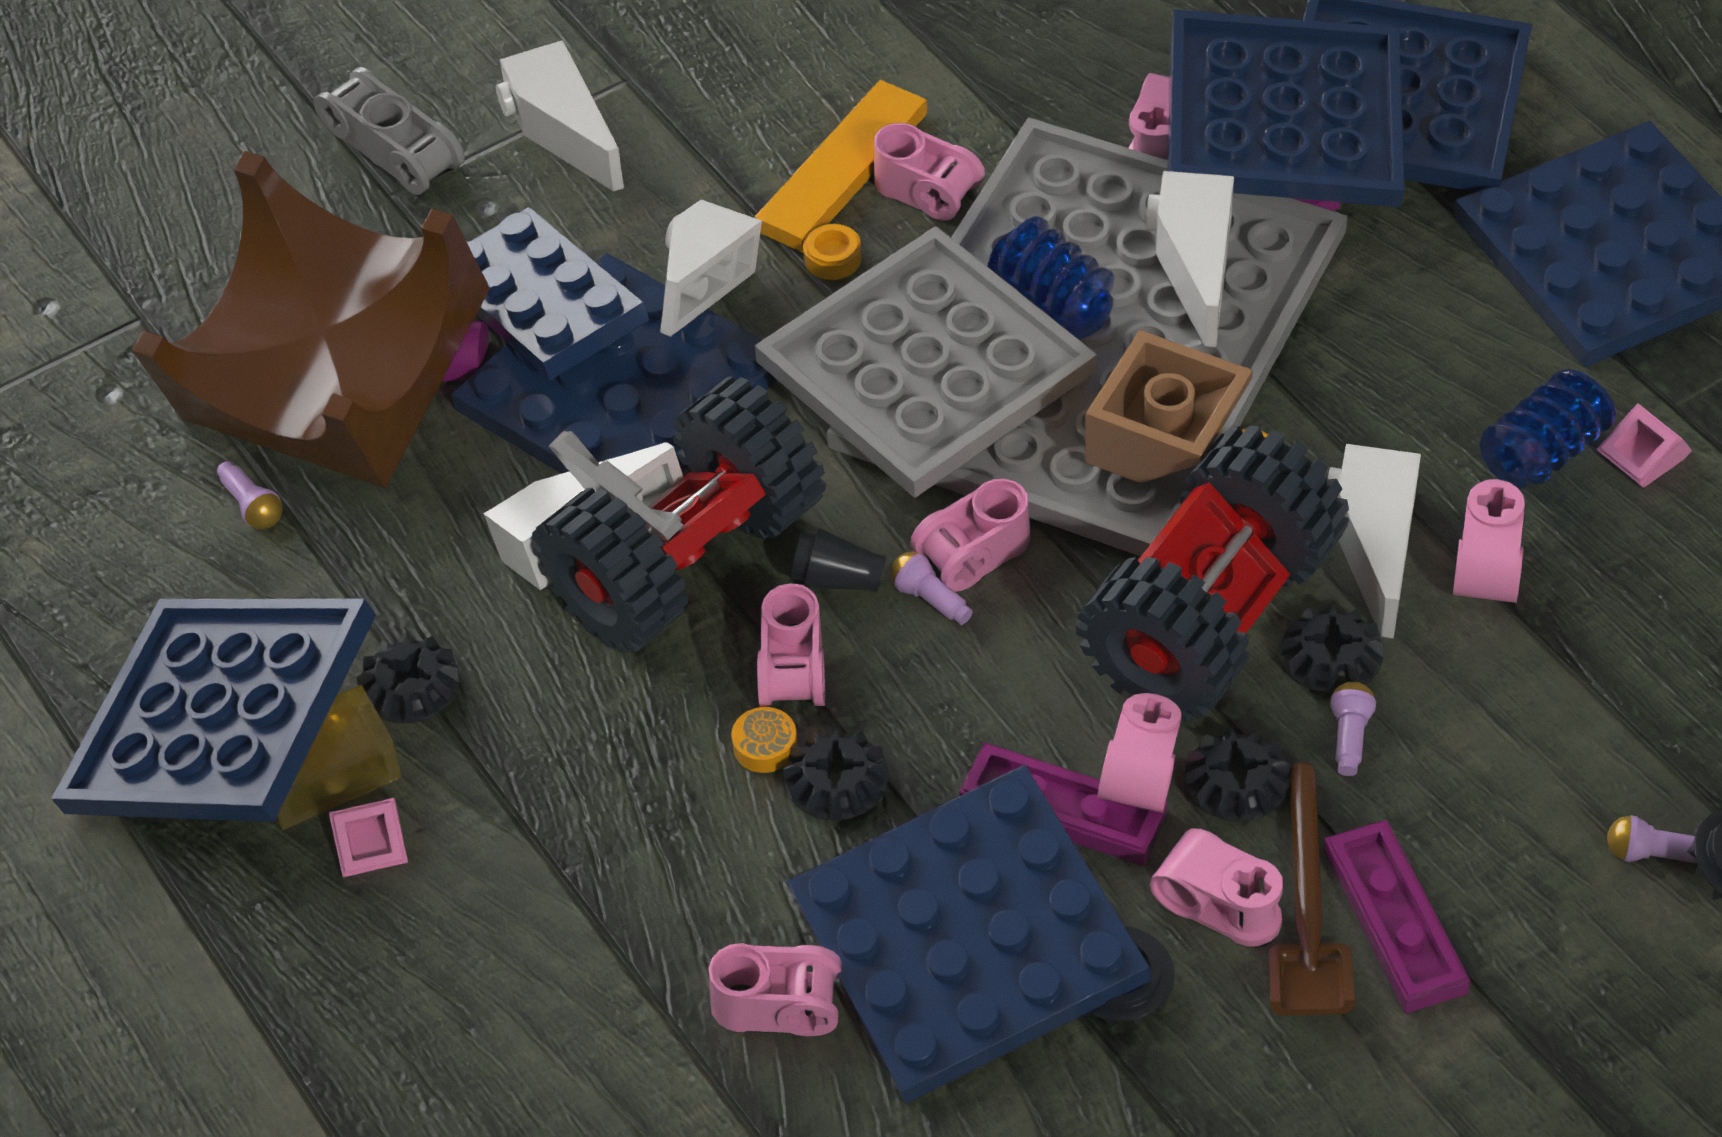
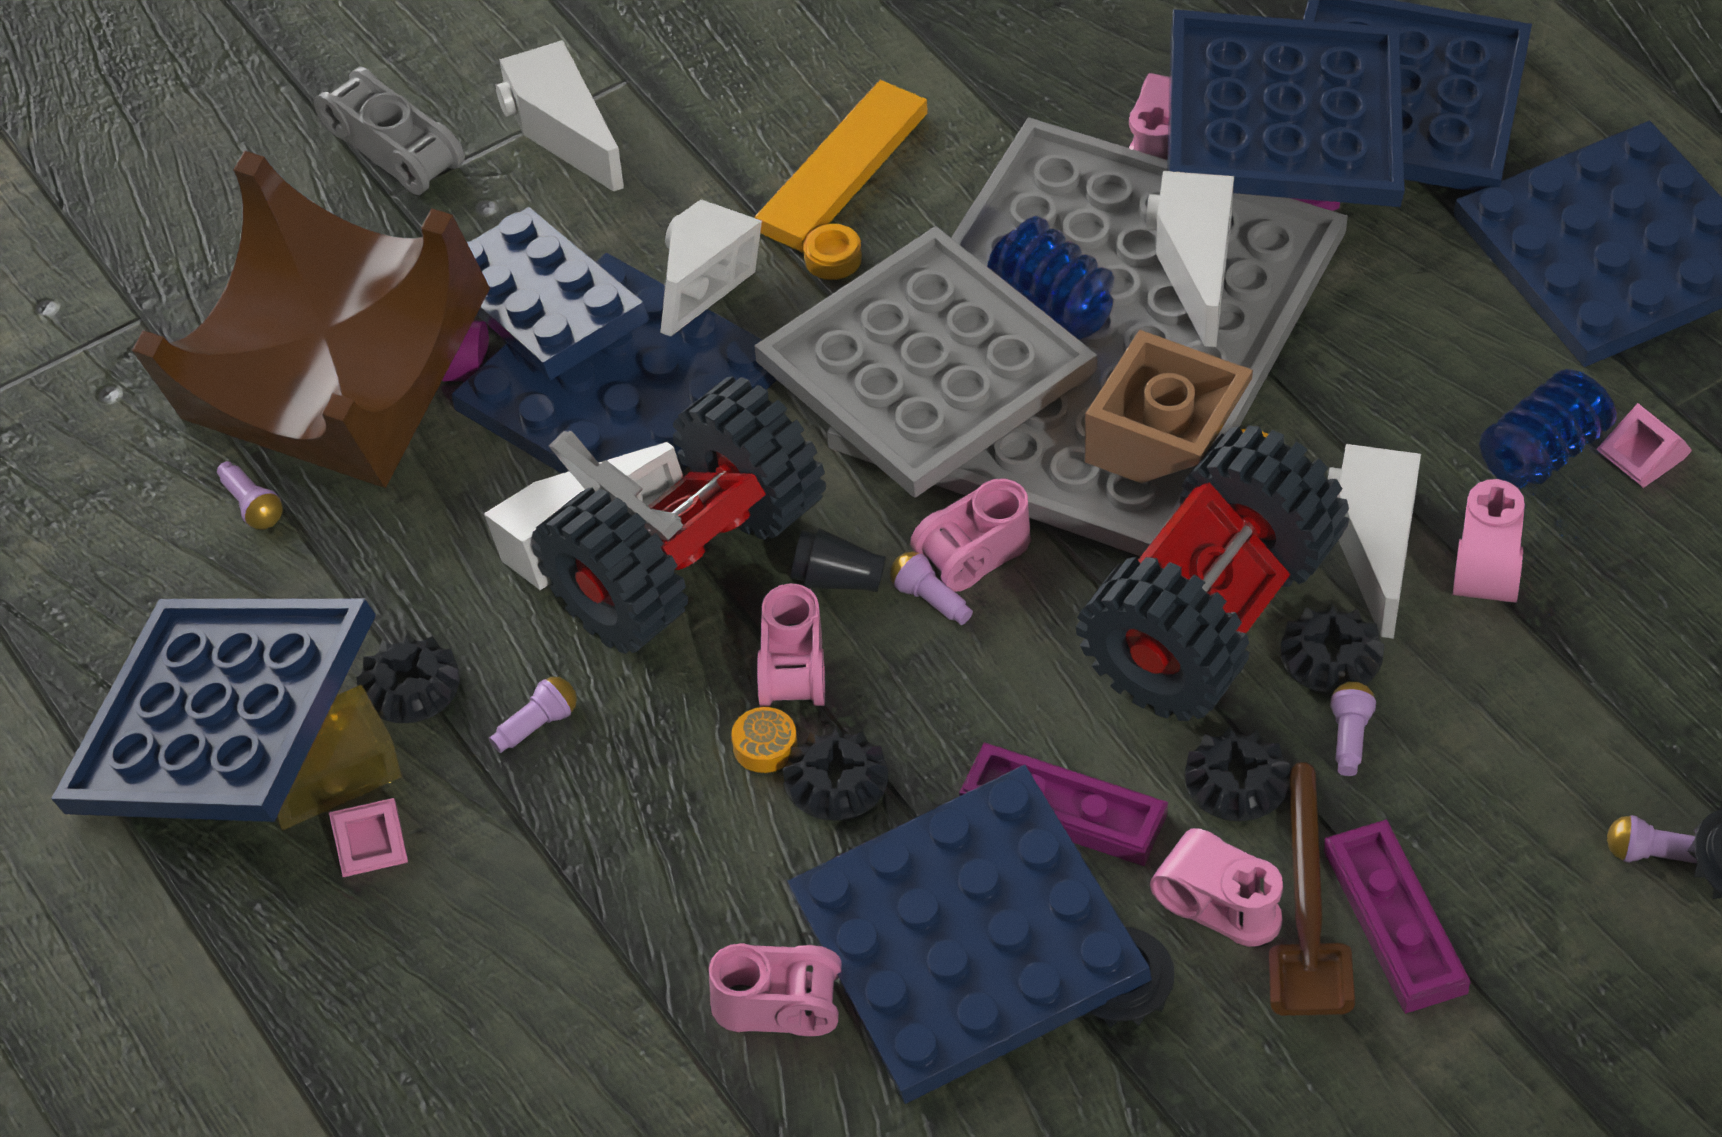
bright pink piece [874,123,985,221] -> none
bright pink piece [1097,693,1181,813] -> none
none -> lavender piece [489,677,577,753]

